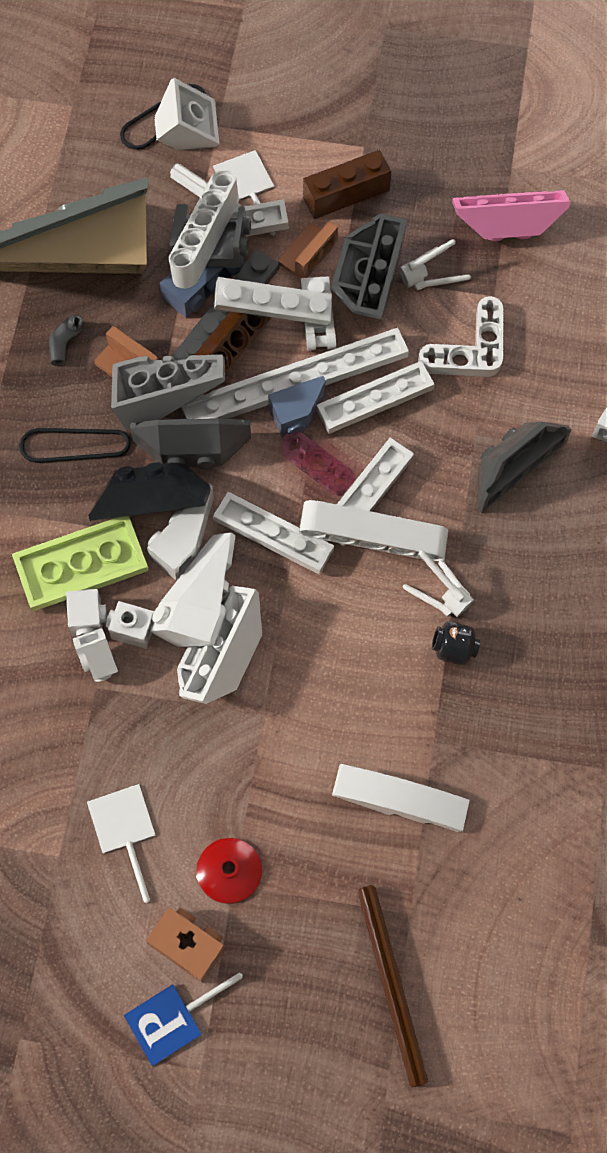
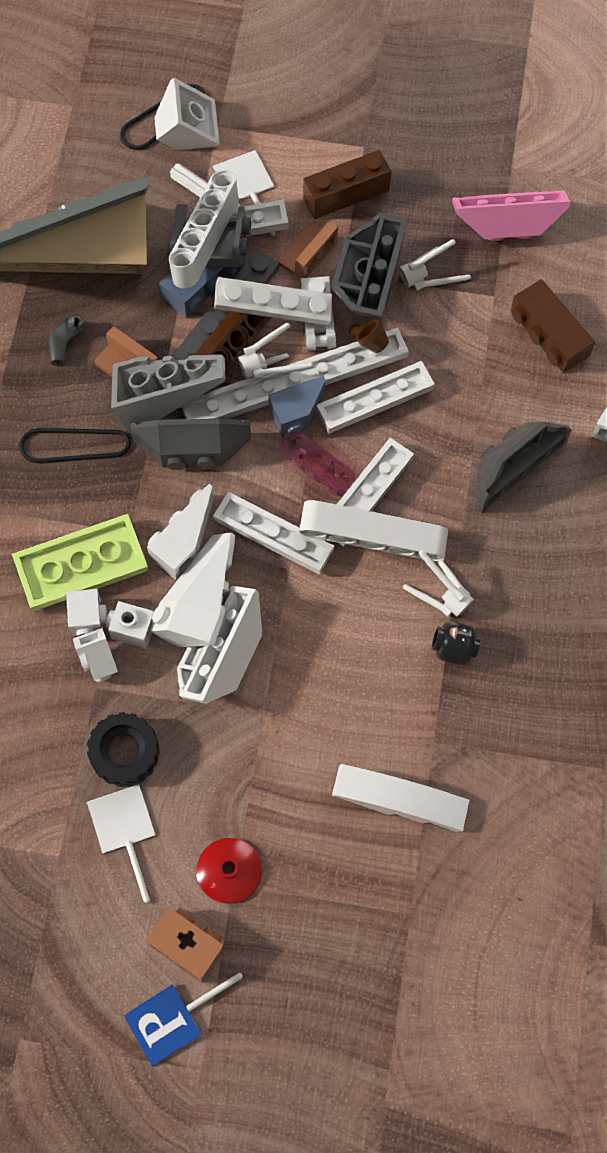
black wedge [88,462,211,521] -> none
reddish brown axle [358,885,428,1088] -> none
white beam [418,296,503,377] -> none
none -> black tyre [87,712,160,787]
none -> white plant [238,323,314,379]
none -> reddish brown bar [349,320,389,353]
none -> reddish brown brick [510,279,595,373]

